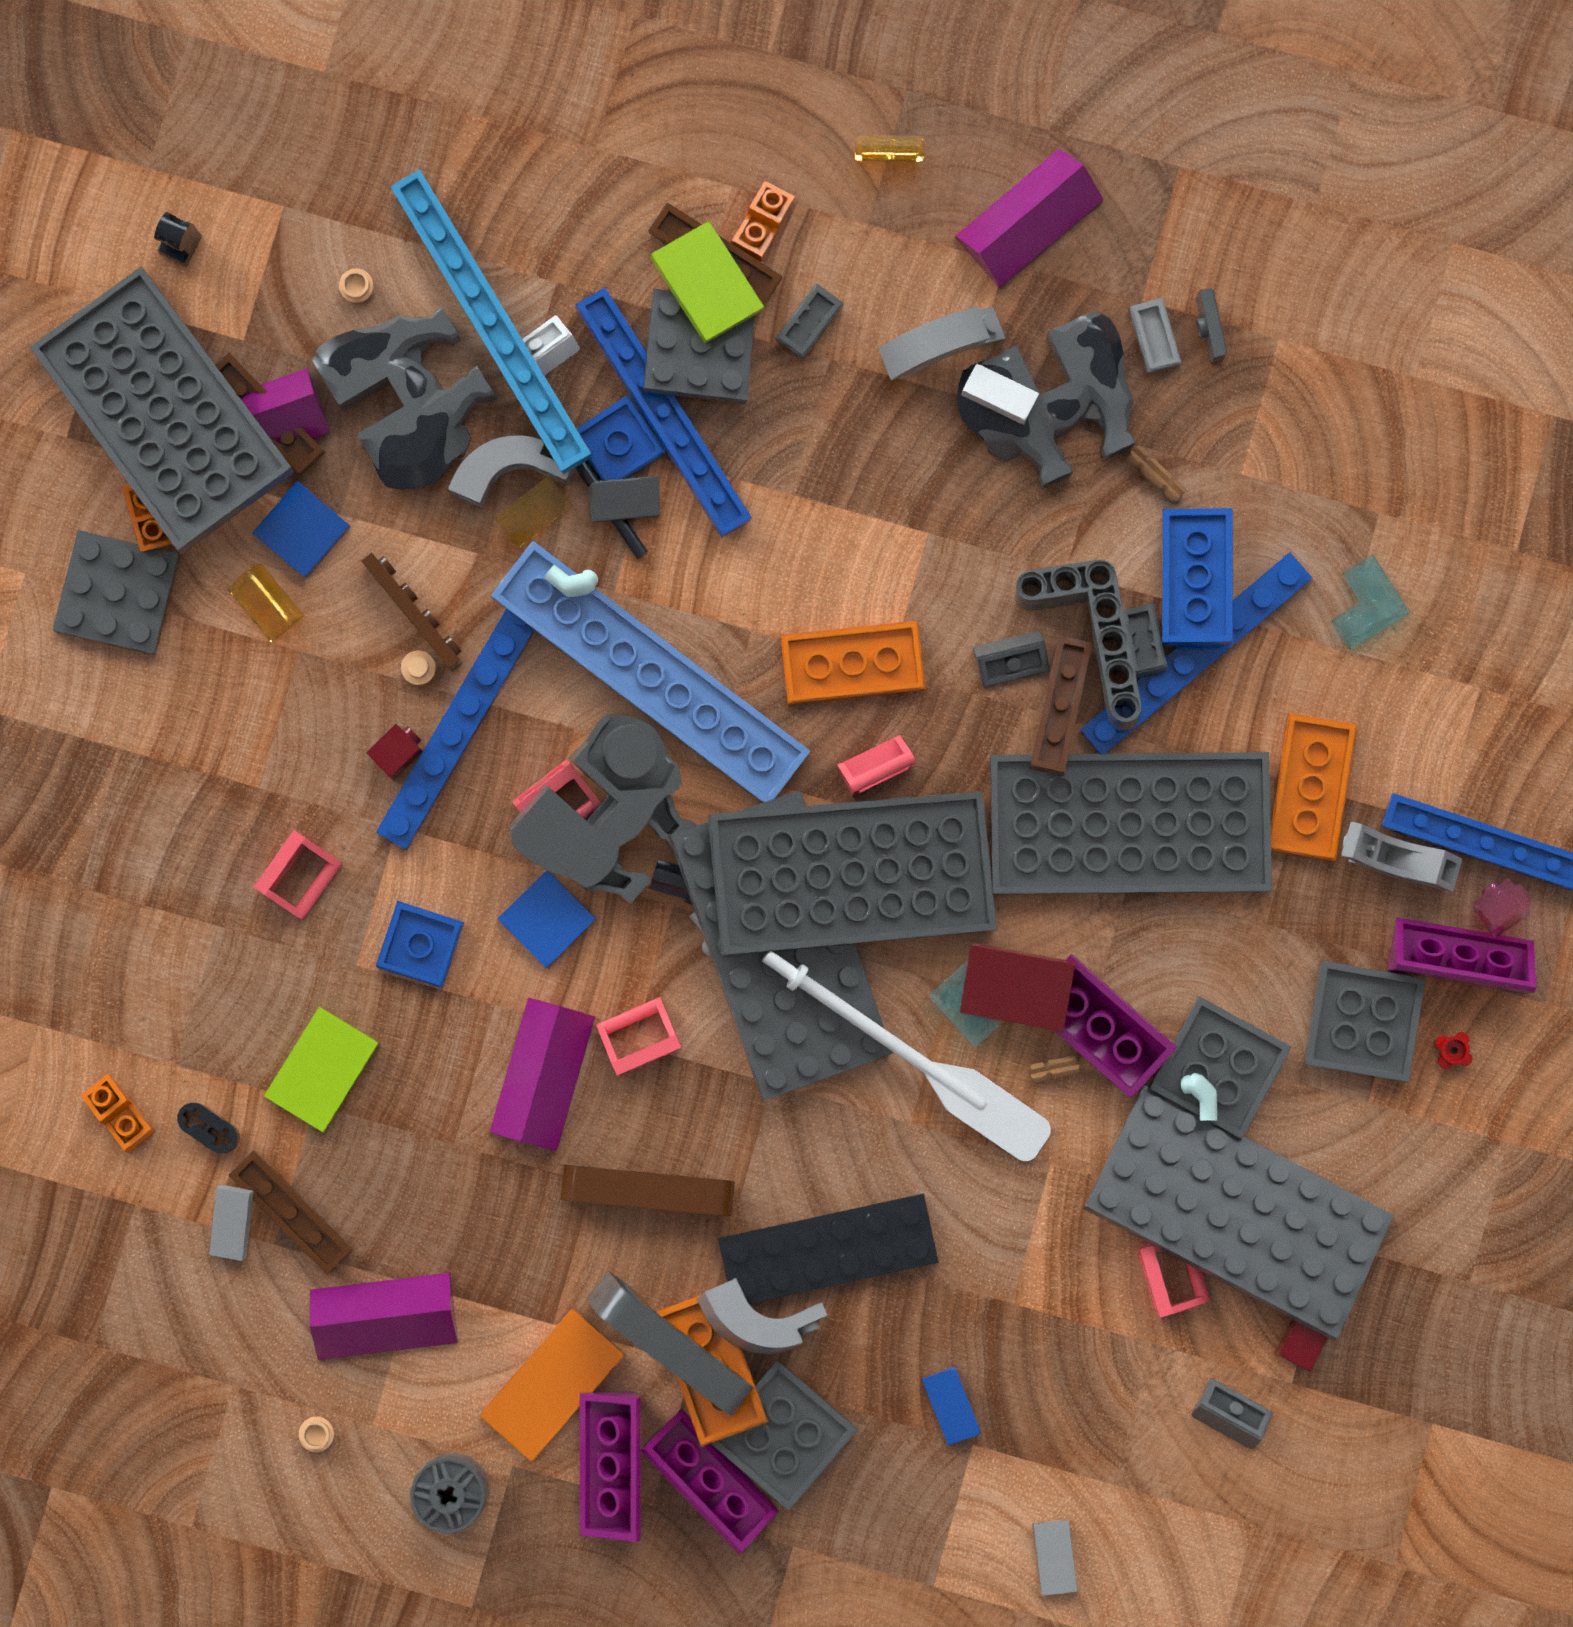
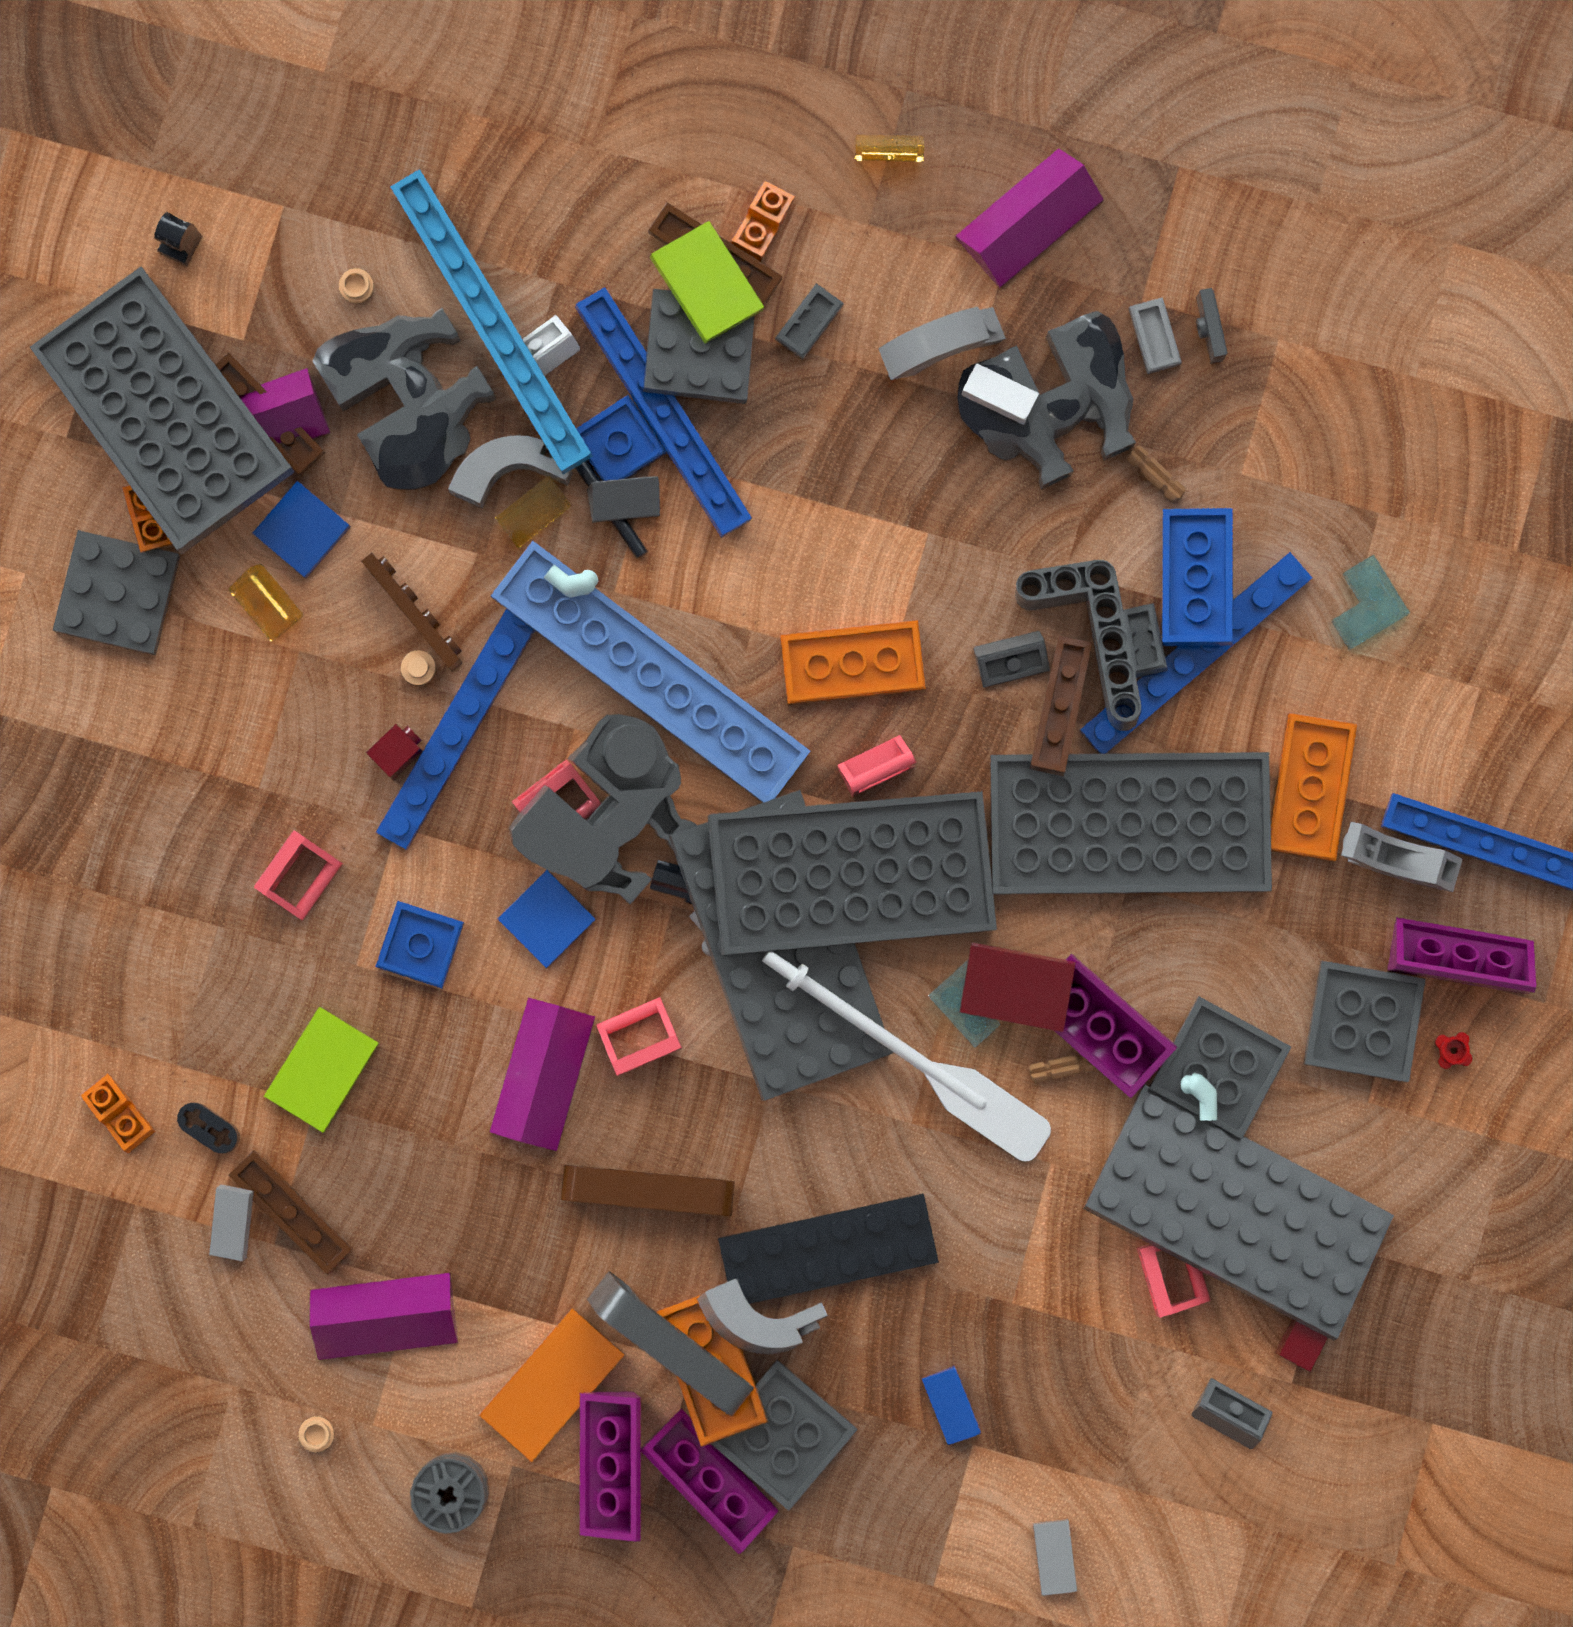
clear pink brick [1474,878,1531,938] -> none

